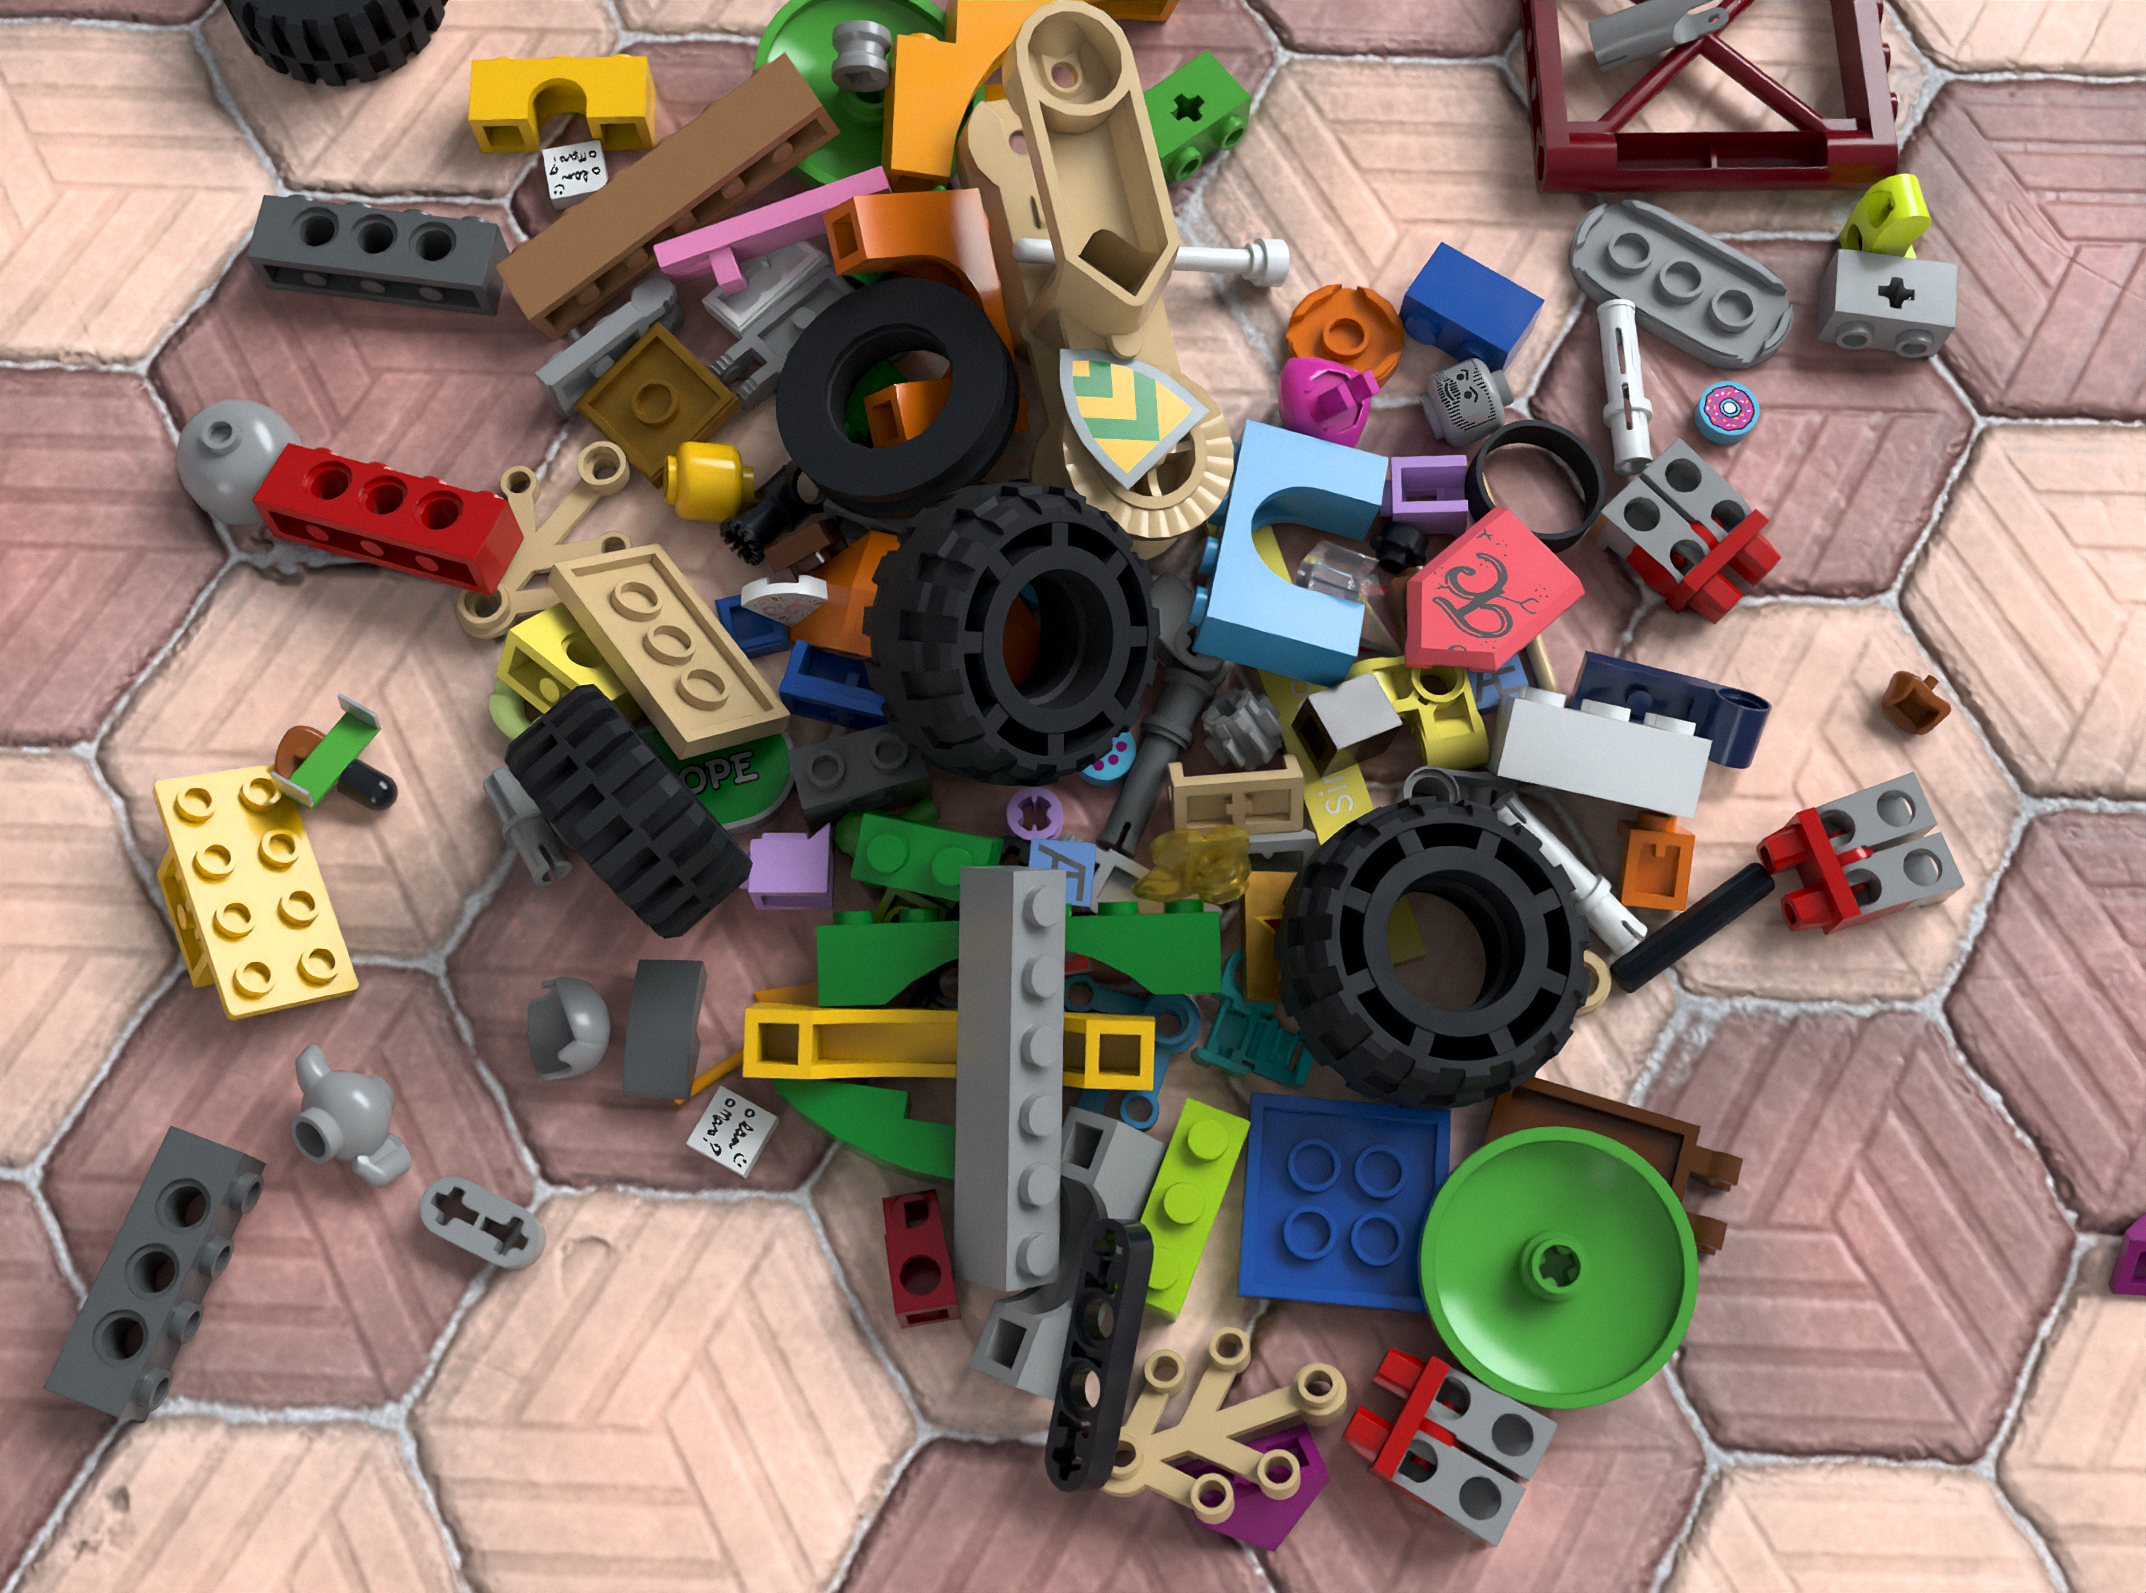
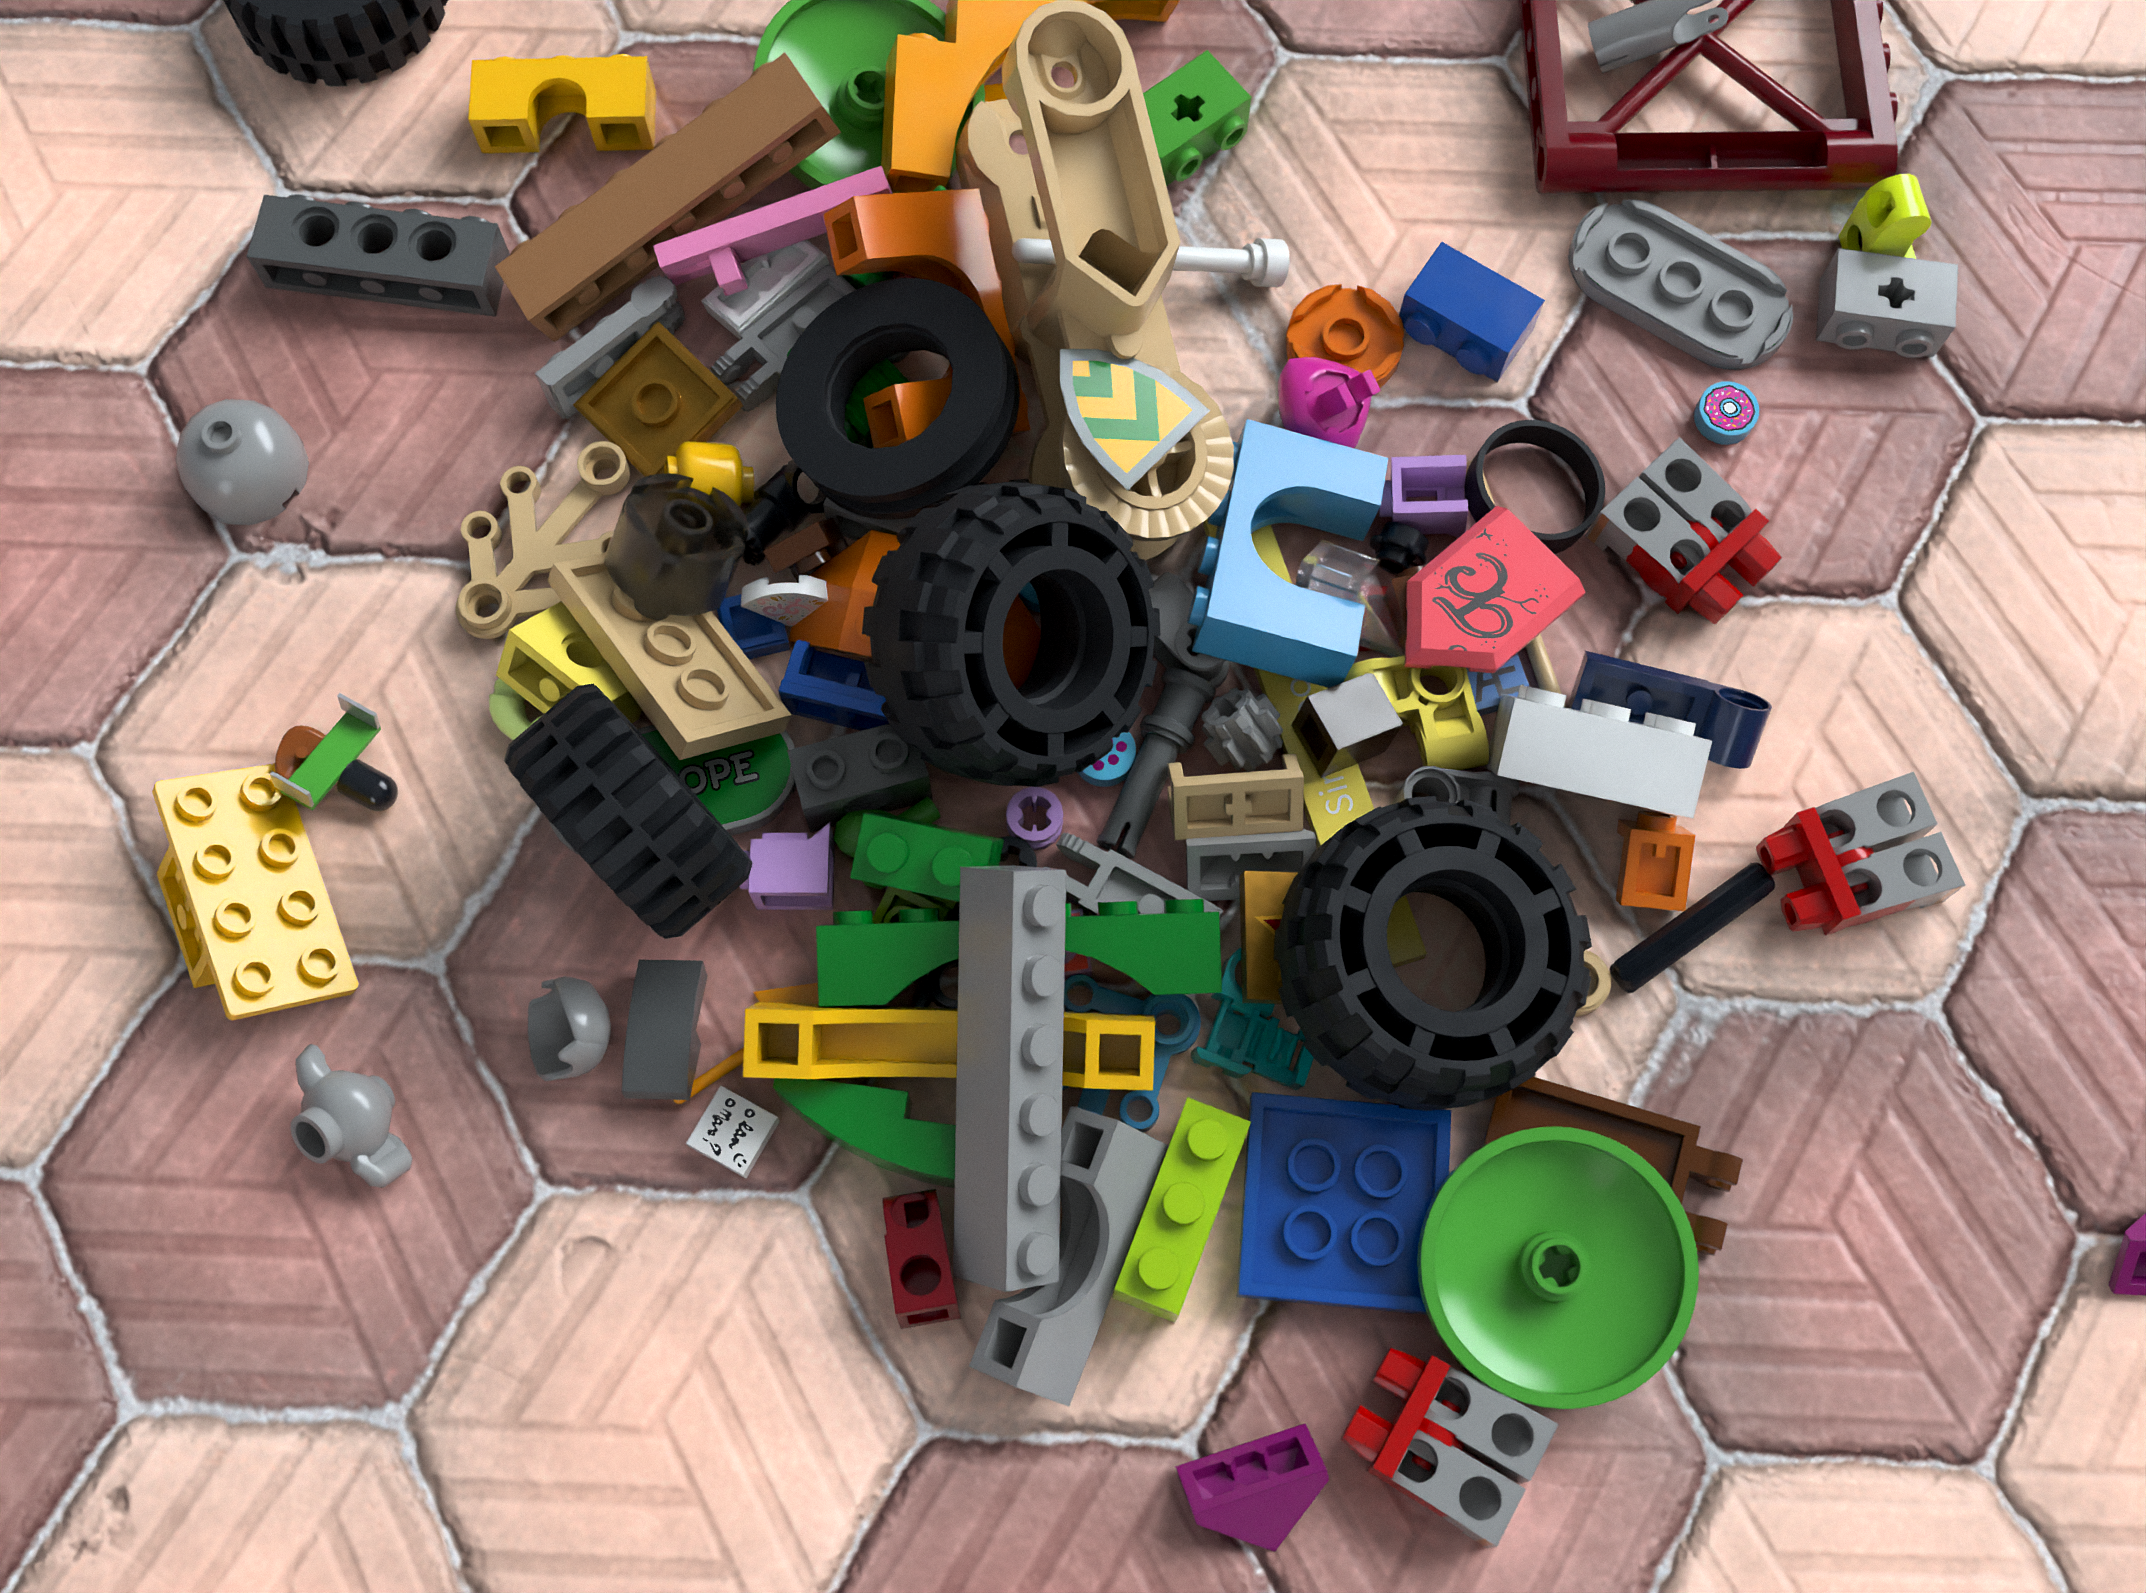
dark grey brick [43,1125,266,1422] -> none
red brick [252,443,524,596] -> none
light grey beam [420,1176,546,1271] -> none
light grey axle [483,767,573,887] -> none
white tile [542,139,608,210] -> none
light grey wheel [831,20,892,92] -> none
medium blue tile [1028,838,1096,912] -> none
black beam [1045,1218,1154,1492] -> none
tan plant [1100,1327,1347,1524] -> none
clear yellow plate [1130,824,1252,905] -> none
light grey head [1419,358,1514,448] -> none
white pin [1491,791,1647,957] -> none
white pin [1597,299,1653,476] -> none
dark orange piece [1881,671,1951,735] -> none
none -> clear smoke brick [604,473,749,620]

